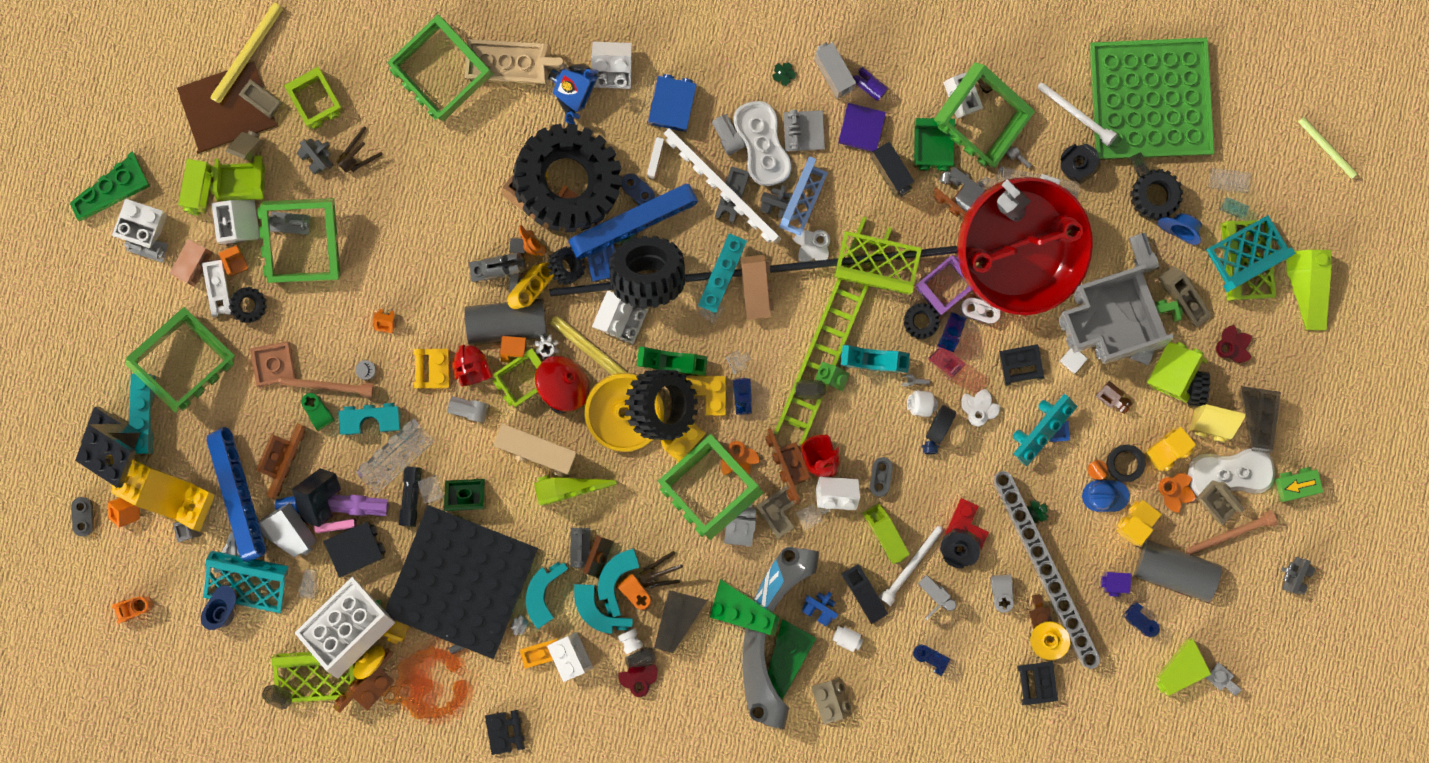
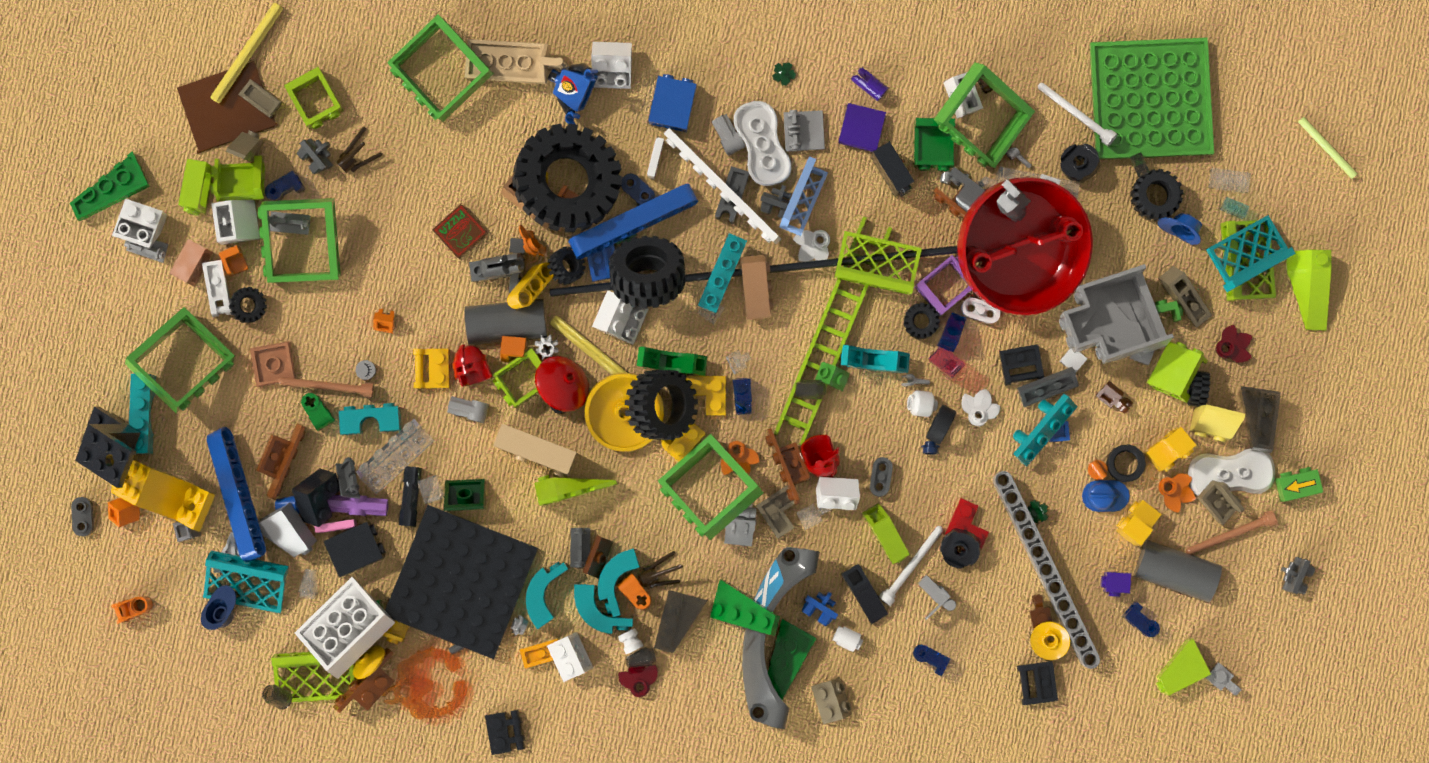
light grey brick [814,42,856,99] -> none
light grey piece [991,574,1014,613] -> none
light grey piece [1129,233,1159,274] -> none
none -> clear blue leg [265,171,305,201]
none -> dark grey hinge [335,457,360,499]
none -> reddish brown tile [432,204,488,259]
none -> dark grey plate [1017,367,1079,407]

